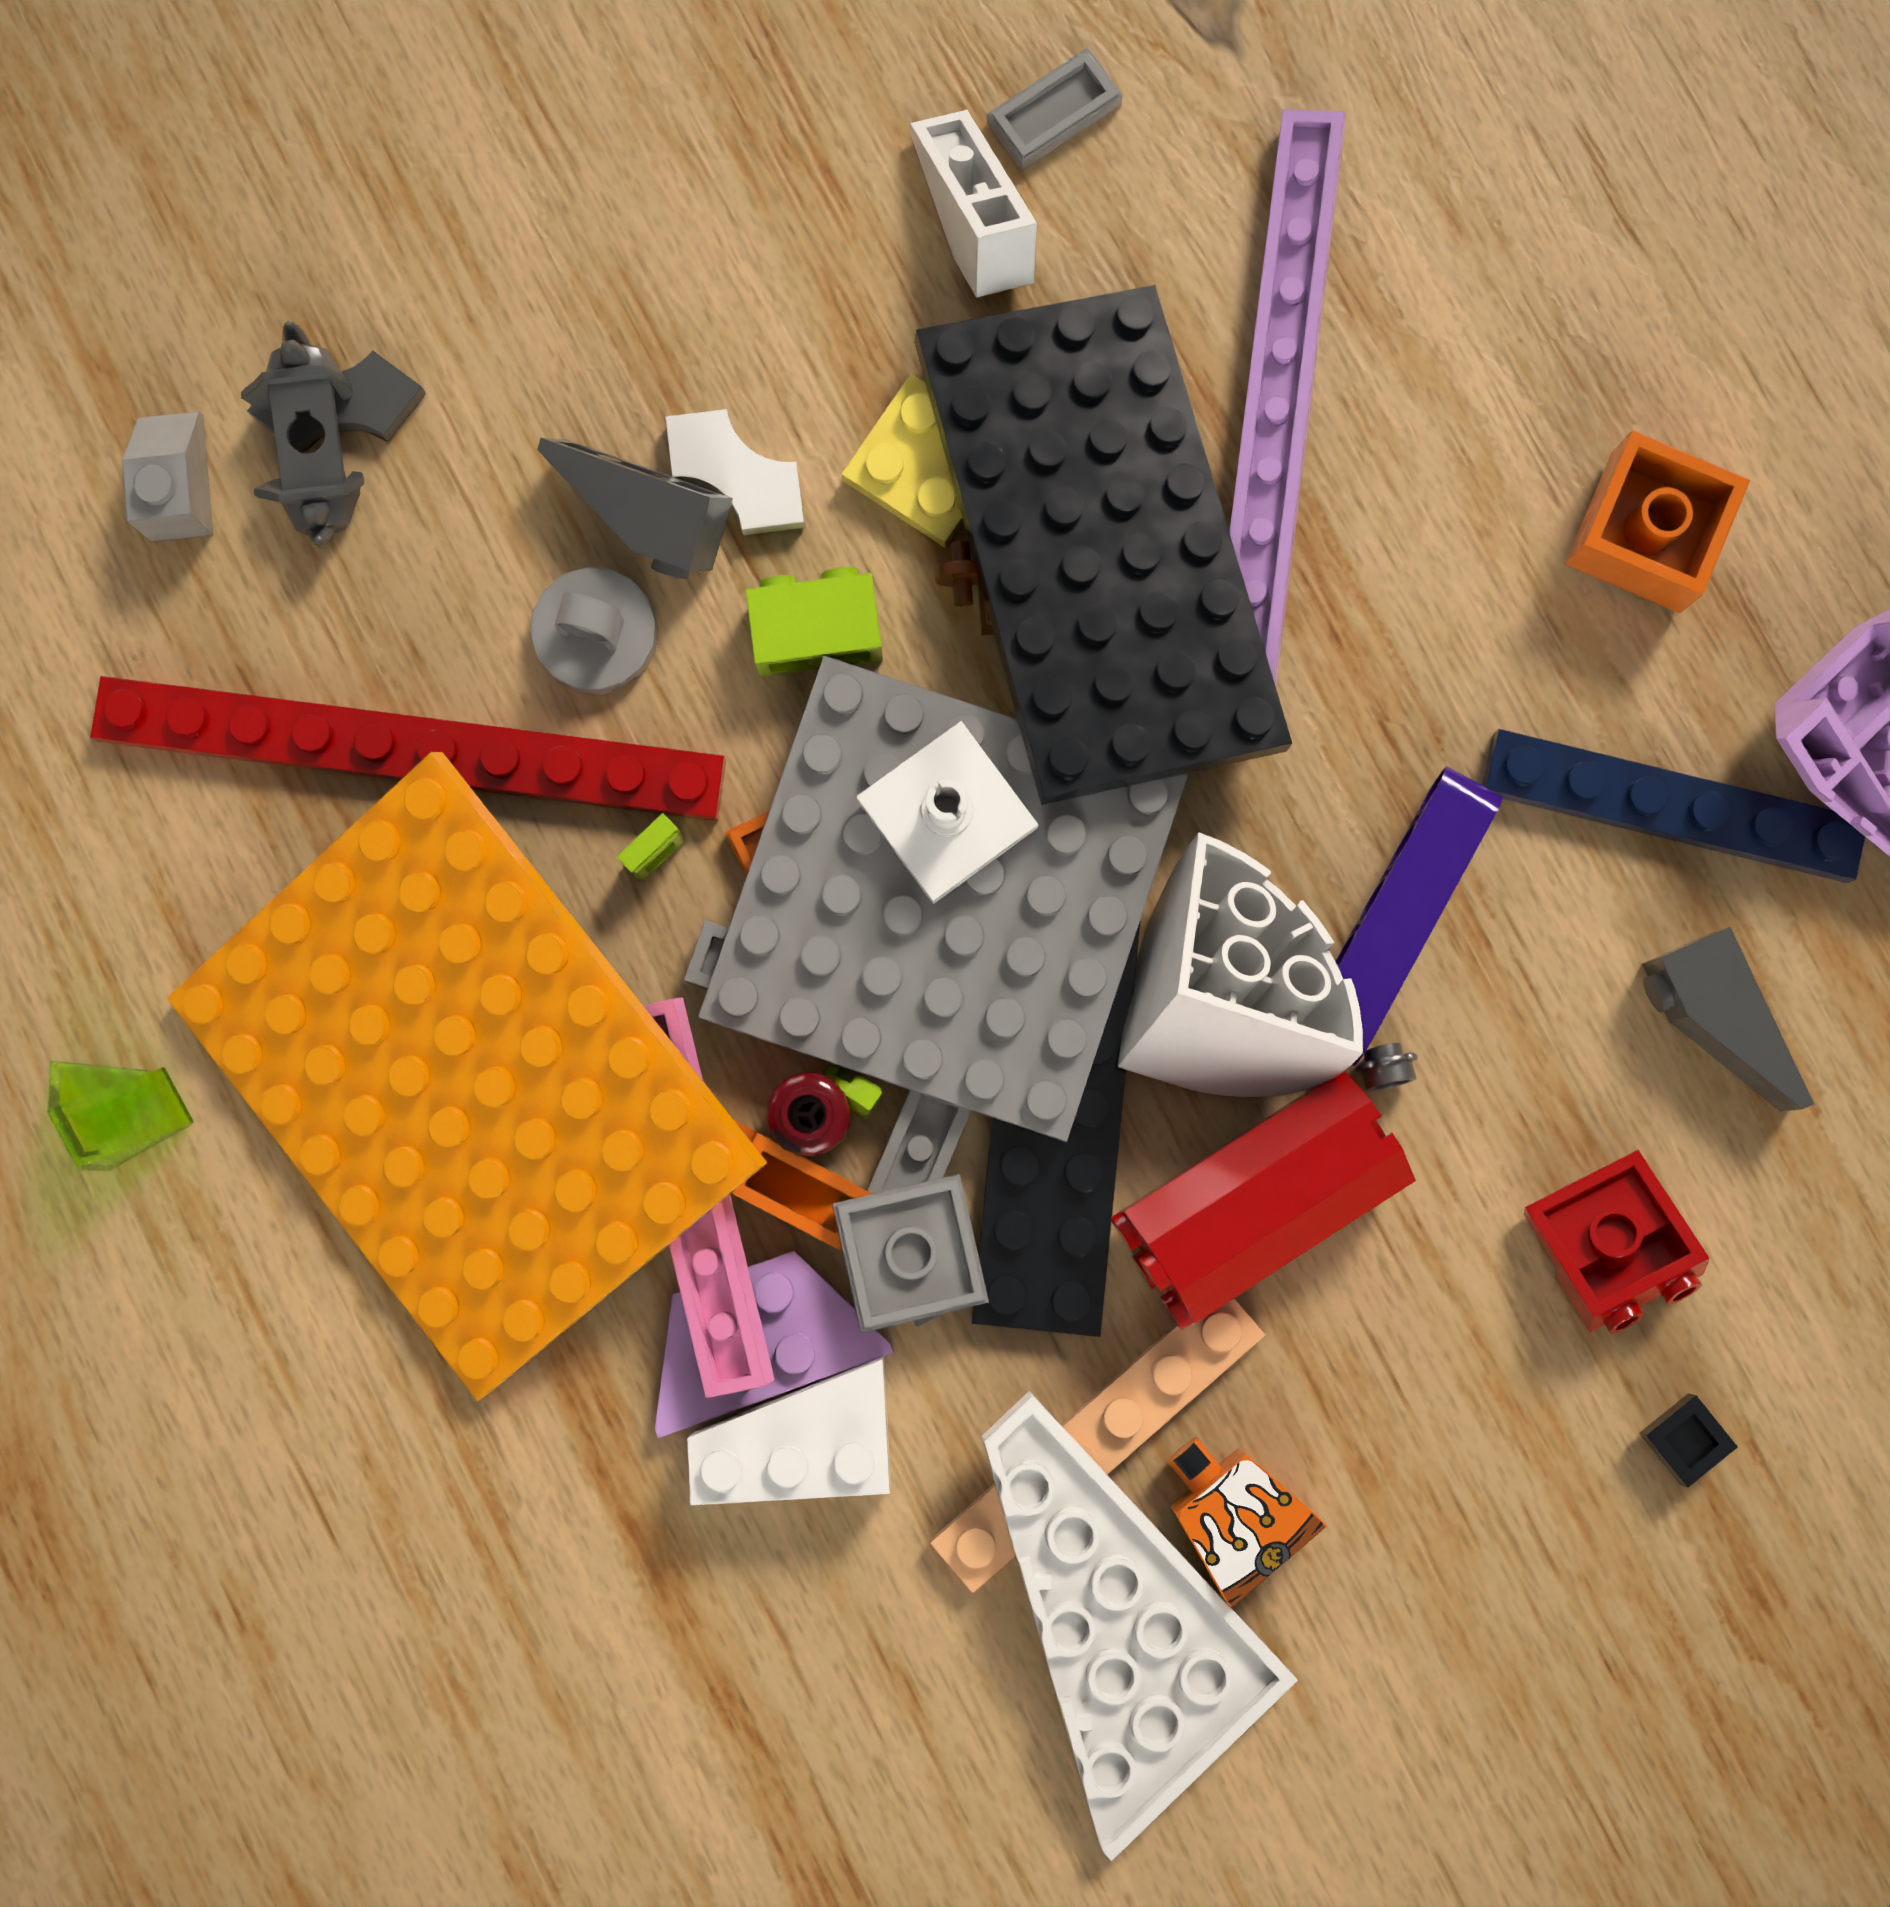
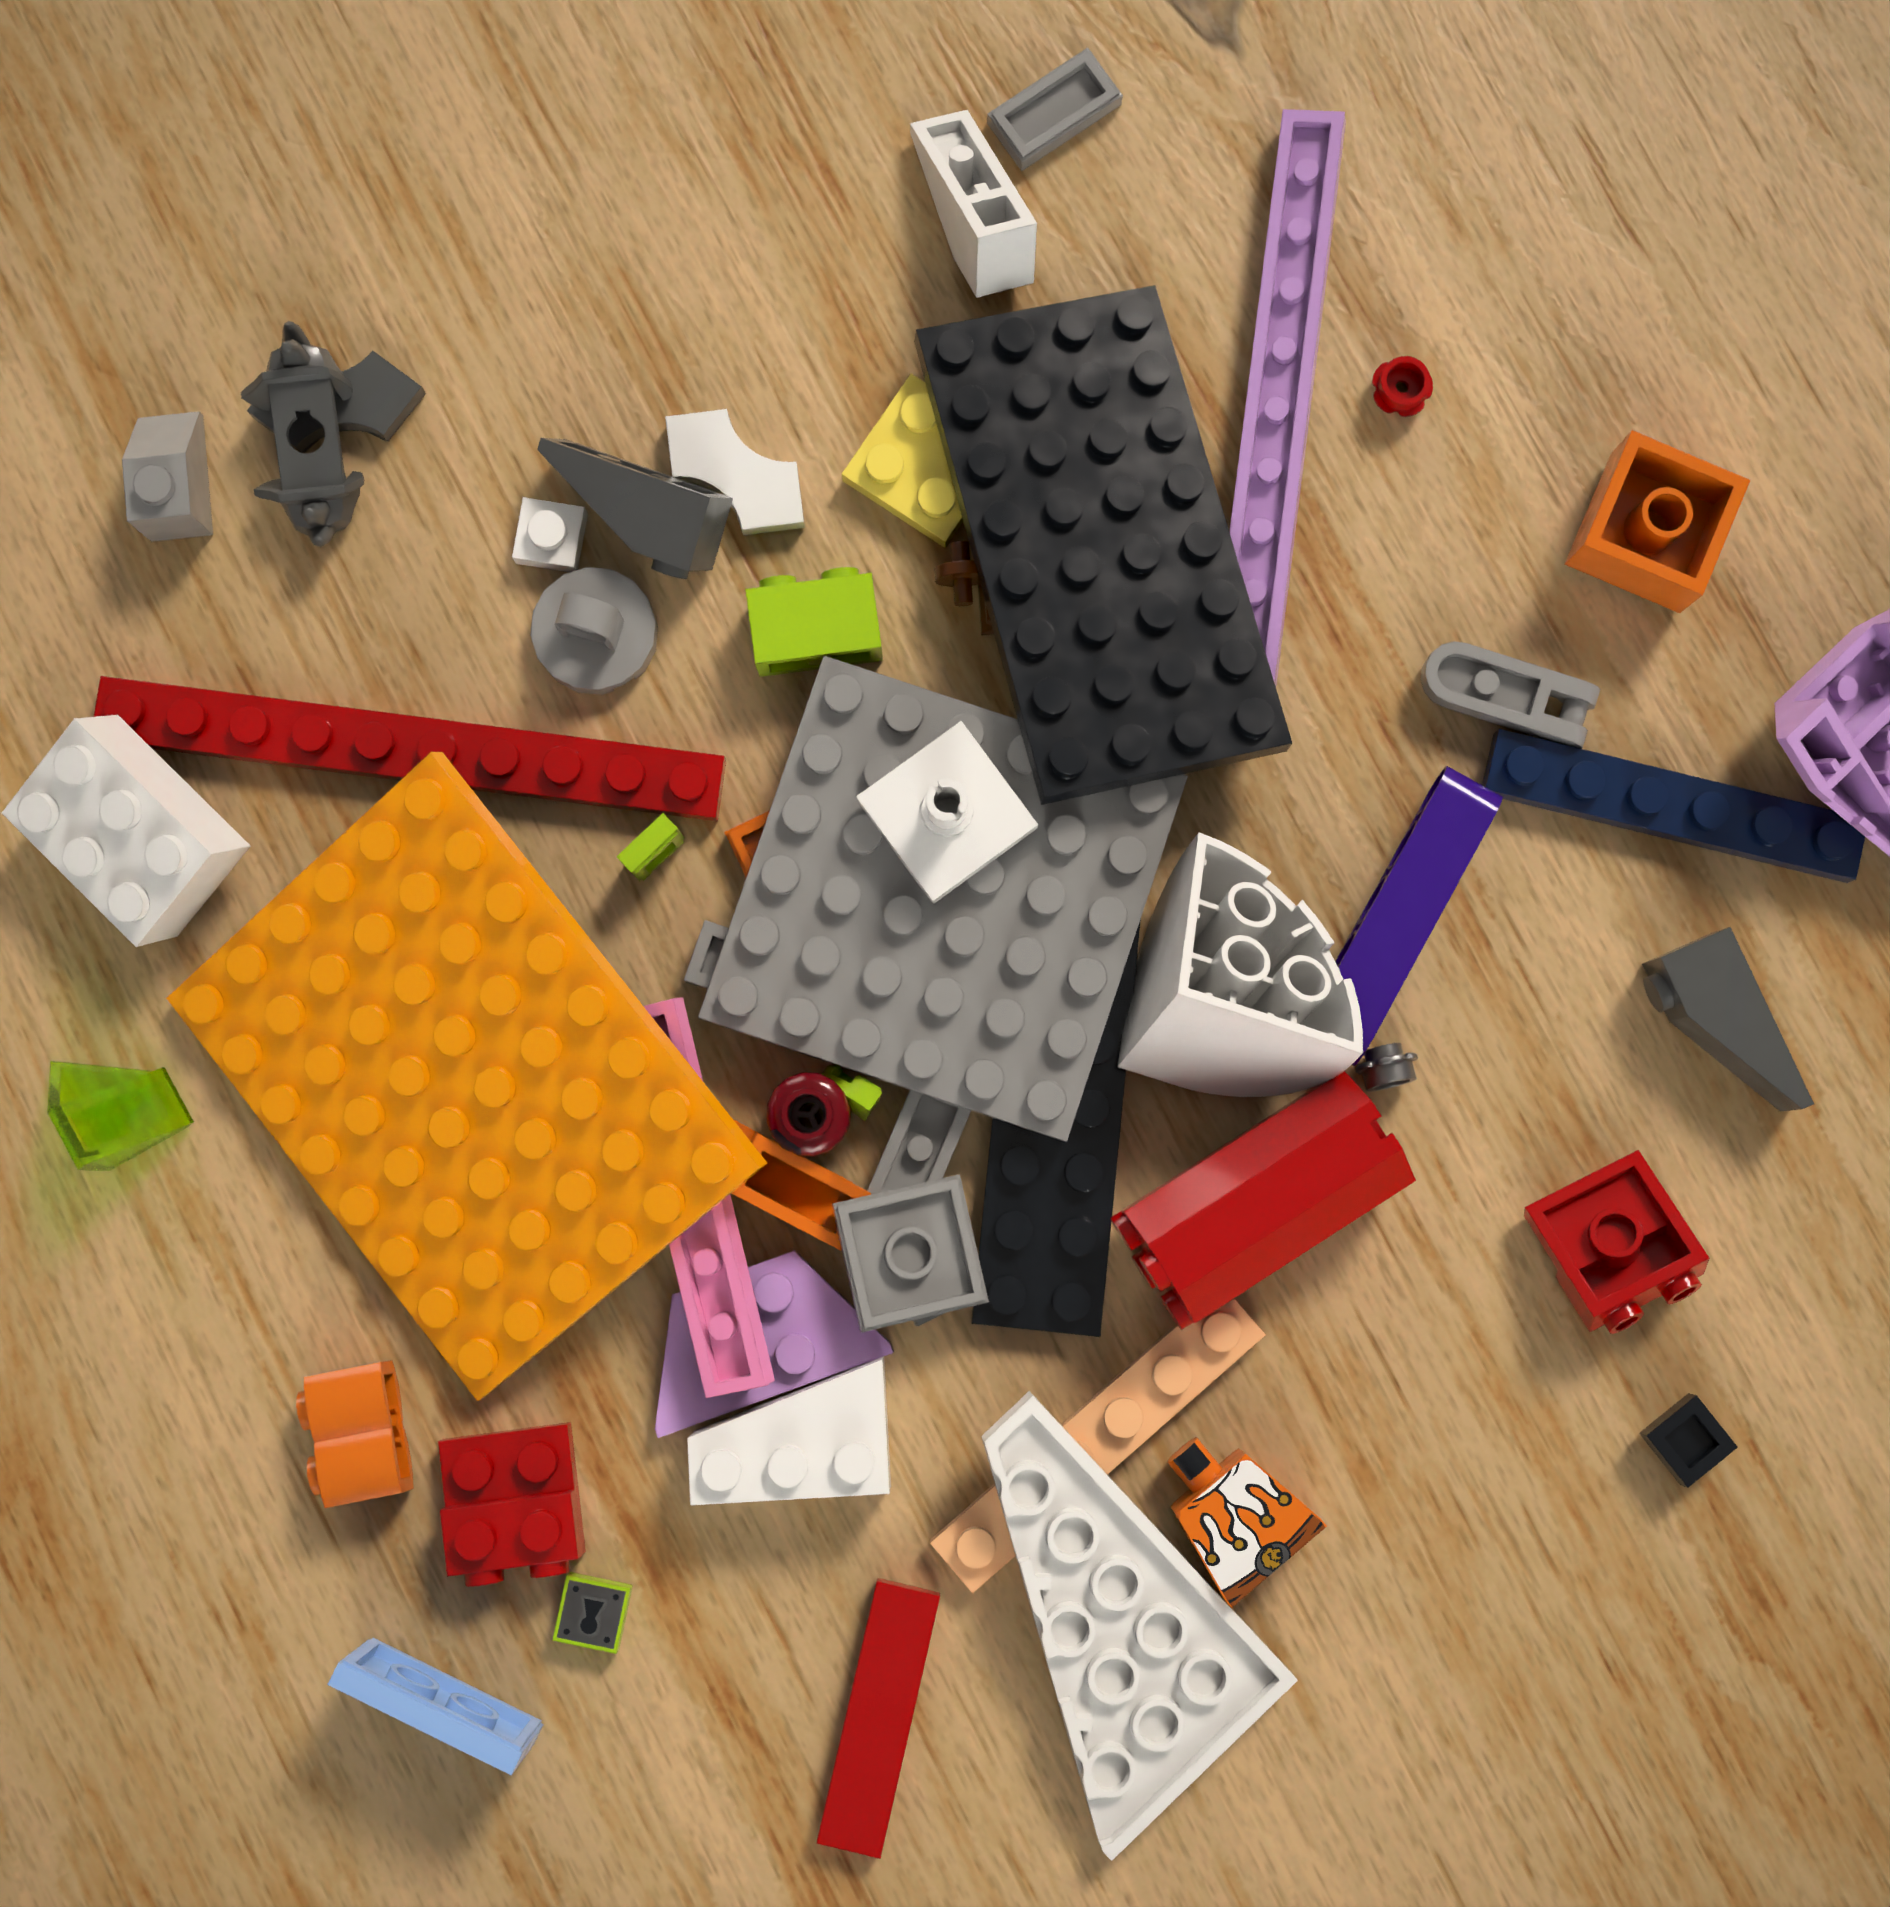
none -> white brick [2,715,251,947]
none -> orange brick [296,1360,414,1508]
none -> light blue tile [327,1638,544,1775]
none -> red plate [438,1422,586,1587]
none -> white plate [512,497,588,572]
none -> tile [552,1572,633,1654]
none -> red tile [816,1578,940,1859]
none -> red plate [1372,356,1433,417]
none -> light grey plate [1420,641,1600,749]

